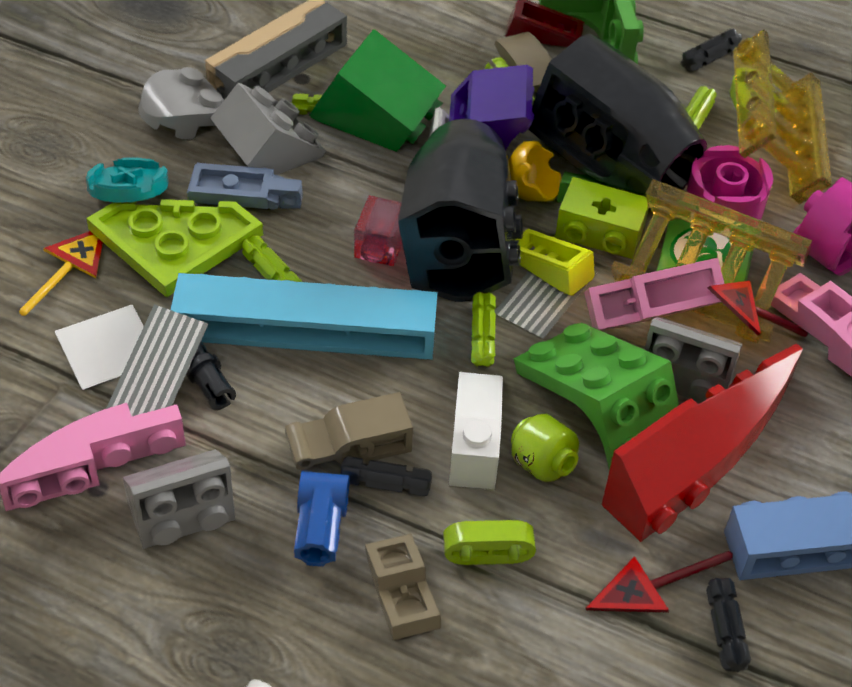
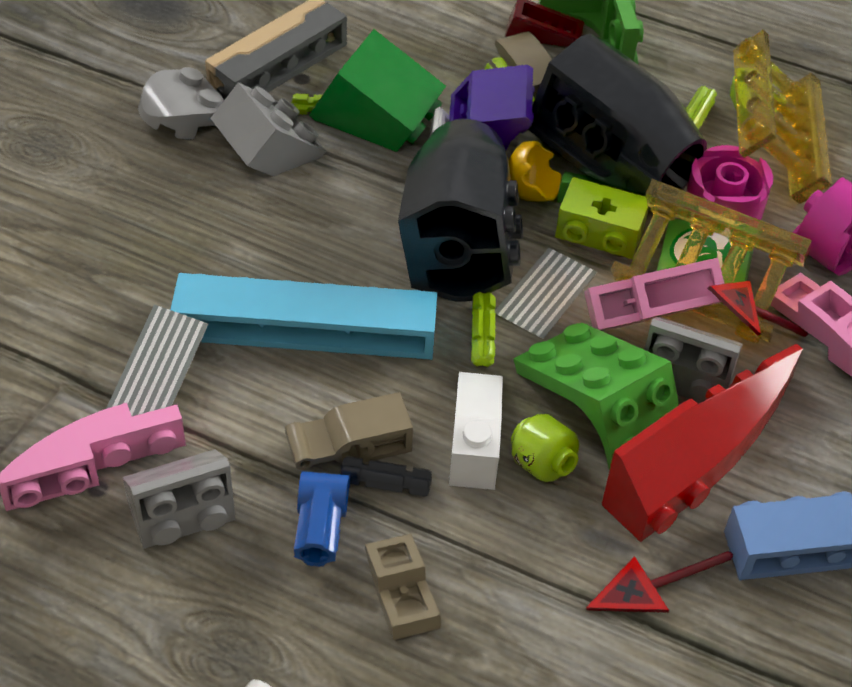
piece [19,231,103,316] -> none
white sticker [54,305,144,390] -> none
teal tile [86,157,169,203] -> none
lime plate [86,199,263,298] -> none
black pin [186,341,236,410] -> none
sand blue hinge [187,163,303,209] -> none
lime axle [241,235,302,282] -> none
clear pink brick [354,195,402,267] -> none
lime beam [443,520,536,565] -> none
neon yellow slope [516,228,595,296] -> none
black axle [681,29,743,72] -> none
black axle [706,577,751,672] -> none

